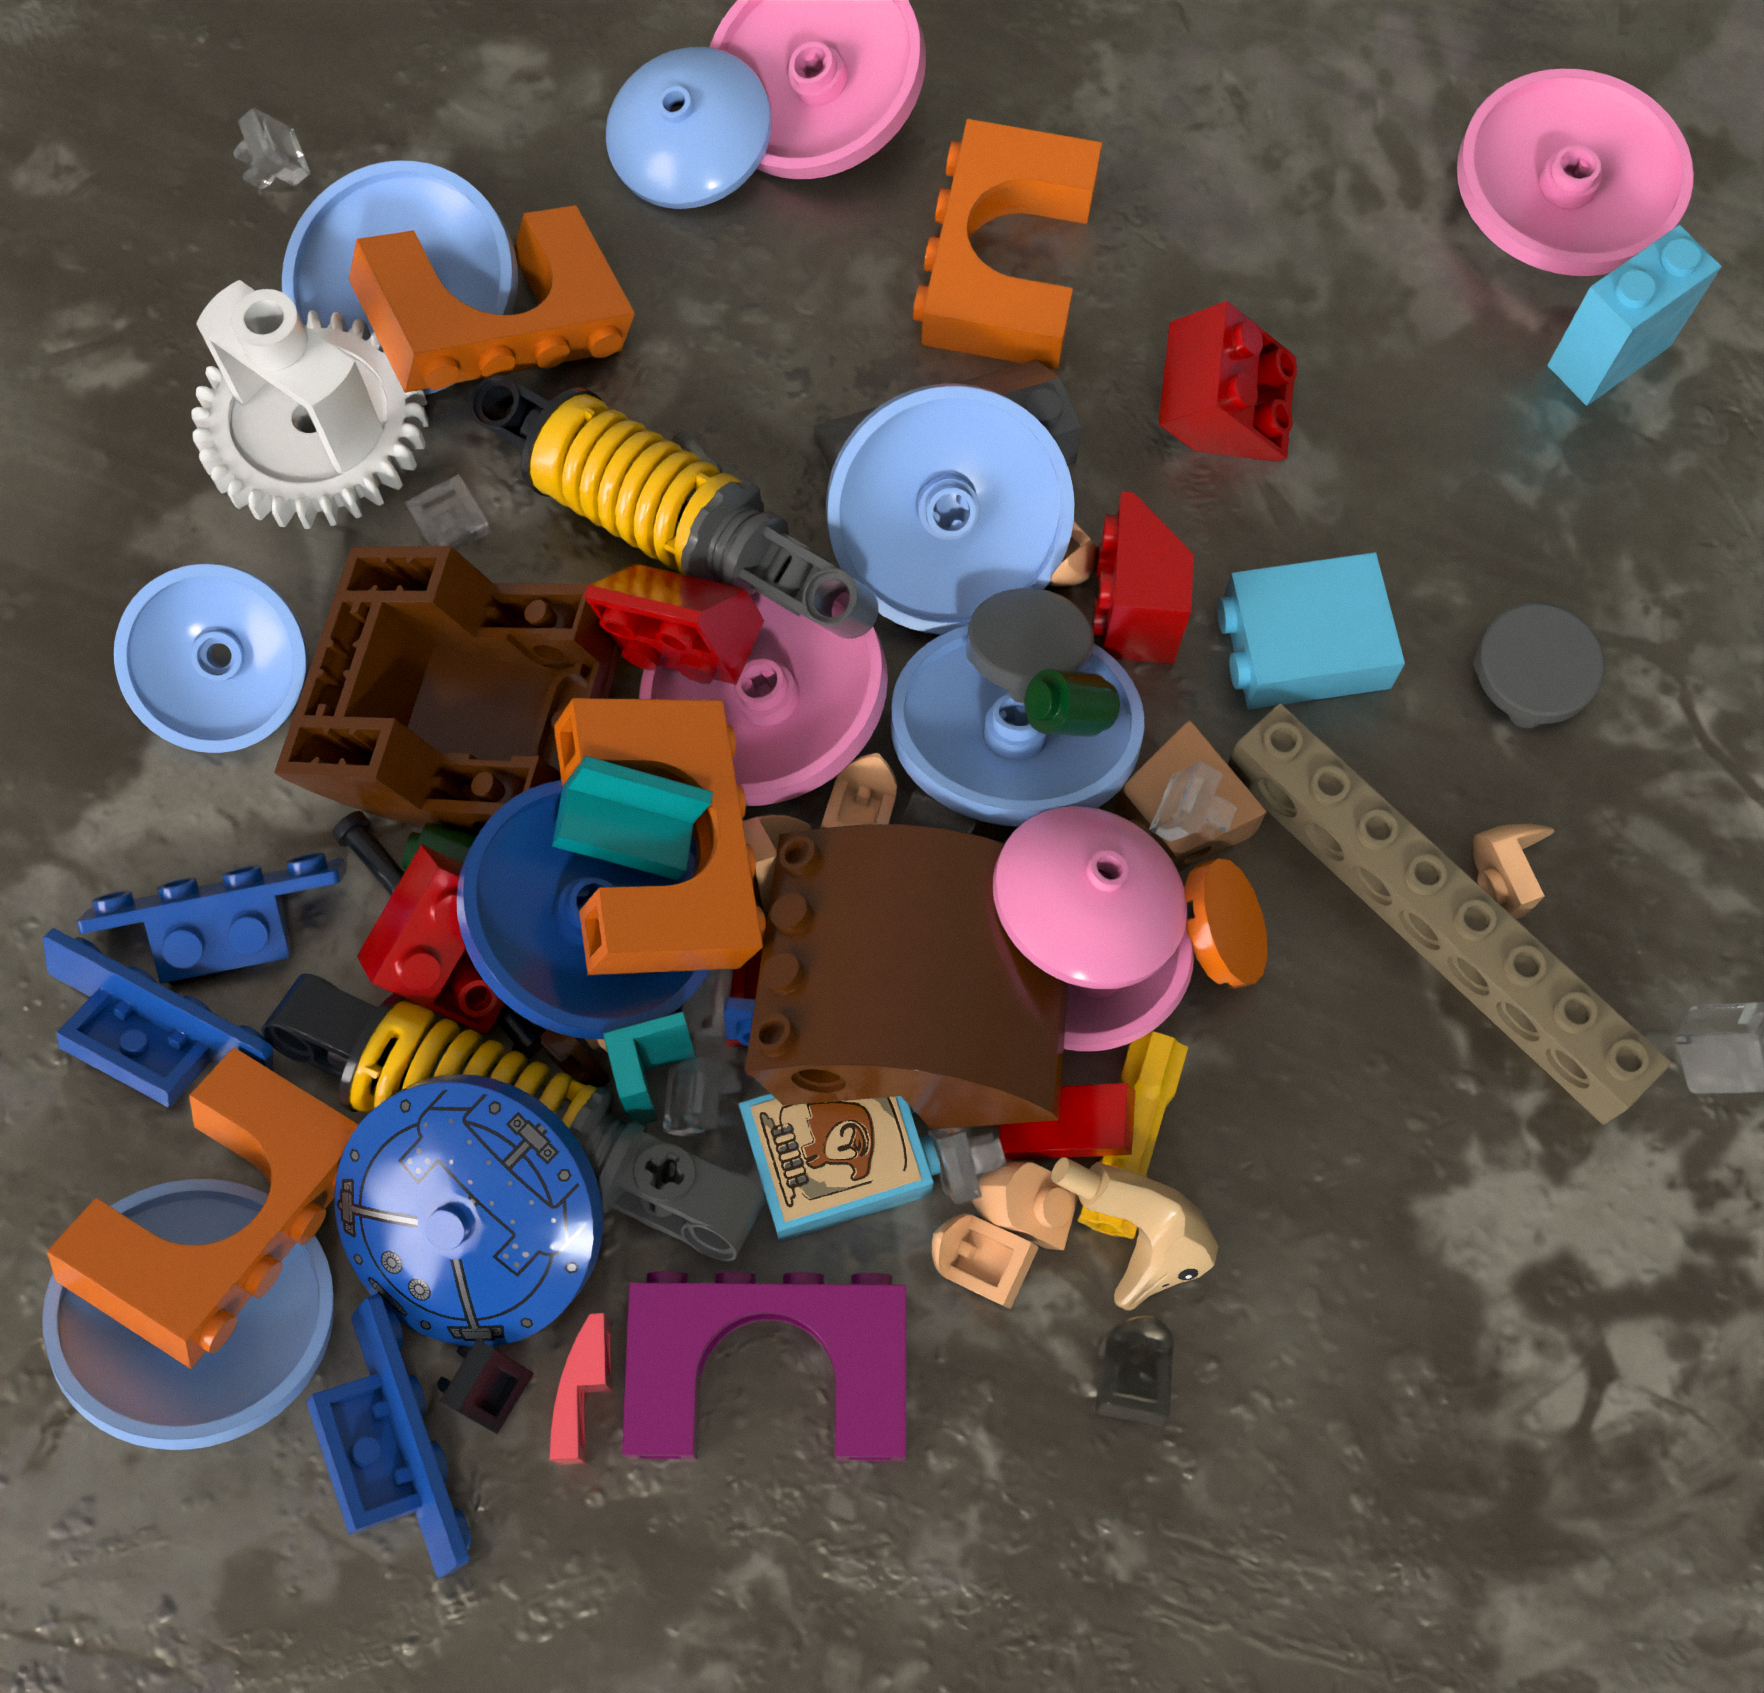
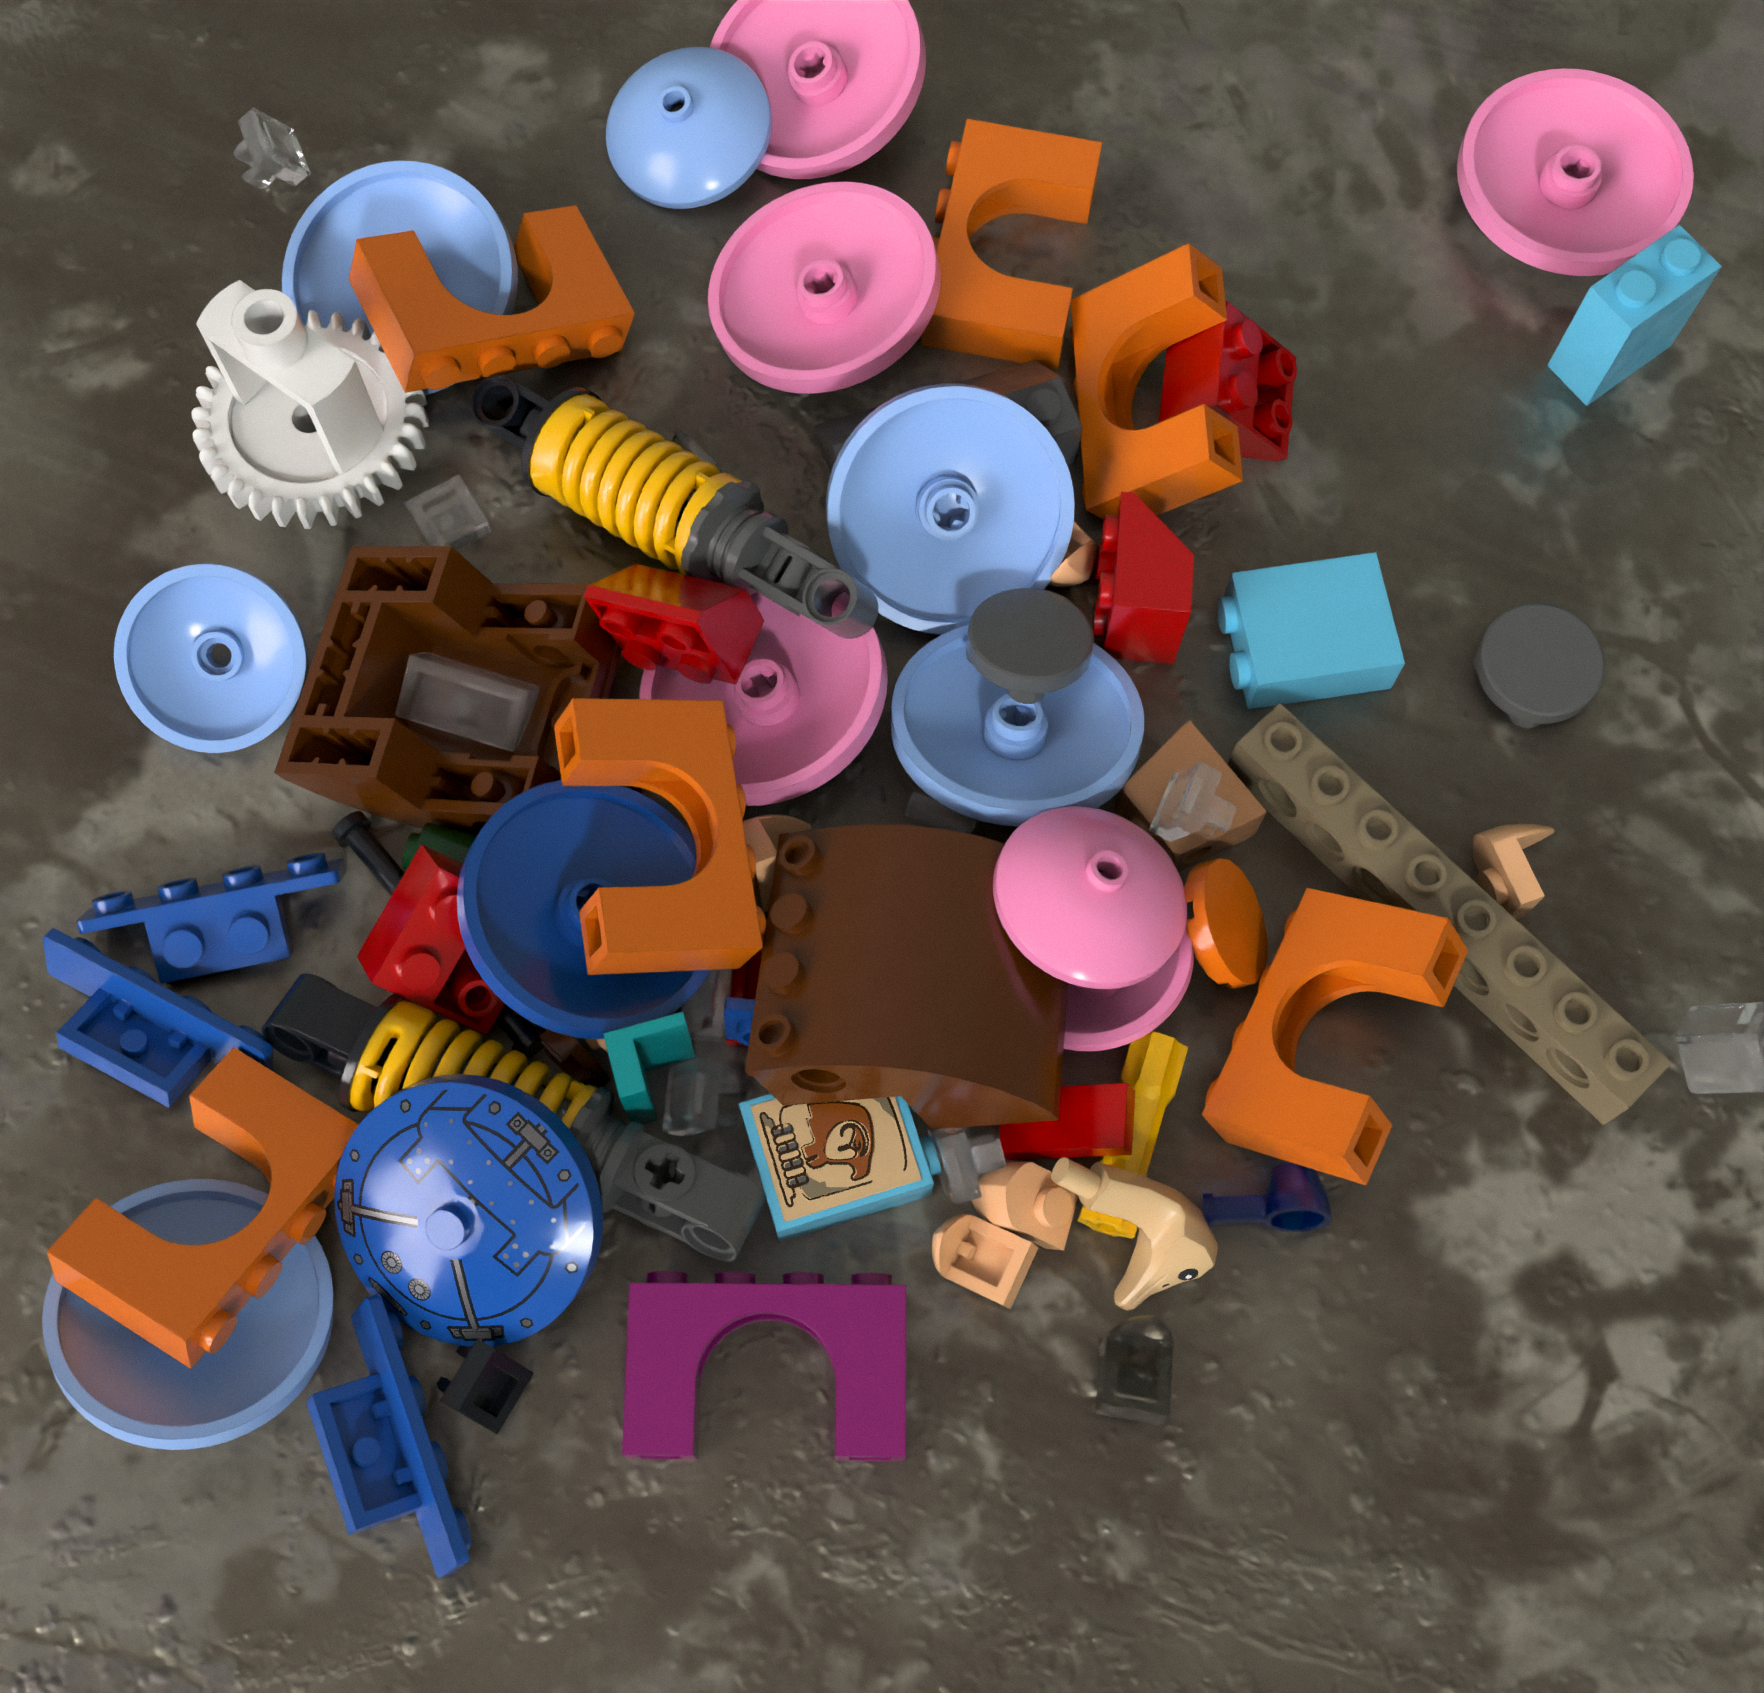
coral slope [550,1313,613,1465] -> none
teal panel [552,756,713,880] -> none
light nougat plate [820,753,897,829] -> none
dark green brick [1024,669,1120,737] -> none
none -> clear slope [395,652,540,752]
none -> bright pink dish [708,182,941,394]
none -> orange arch [1070,243,1243,520]
none -> orange arch [1202,888,1469,1185]
none -> clear blue bar [1203,1162,1332,1232]

